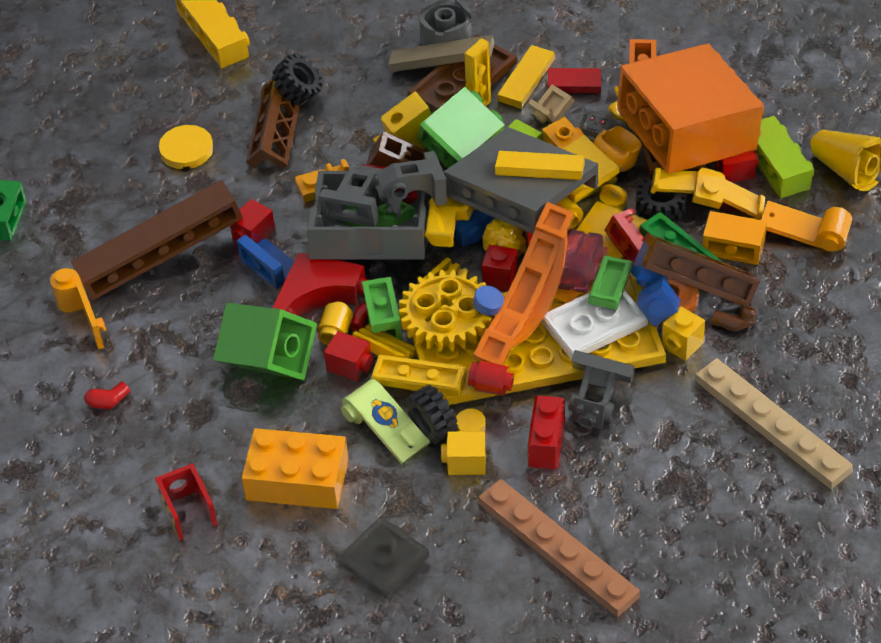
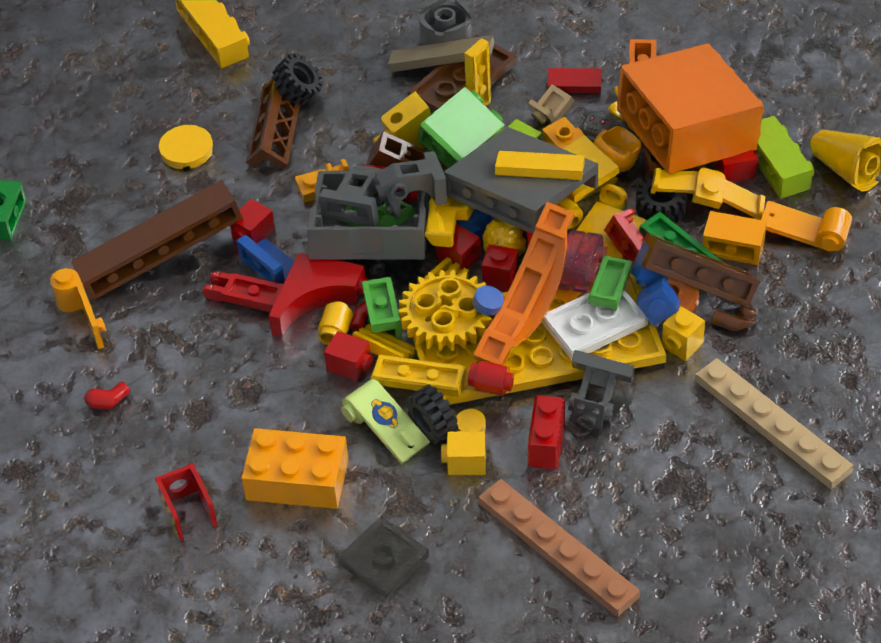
bright green slope [213,303,317,381] -> none
yellow tile [497,45,555,109] -> none
none -> red hinge [202,271,283,312]
none -> red panel [436,224,482,269]

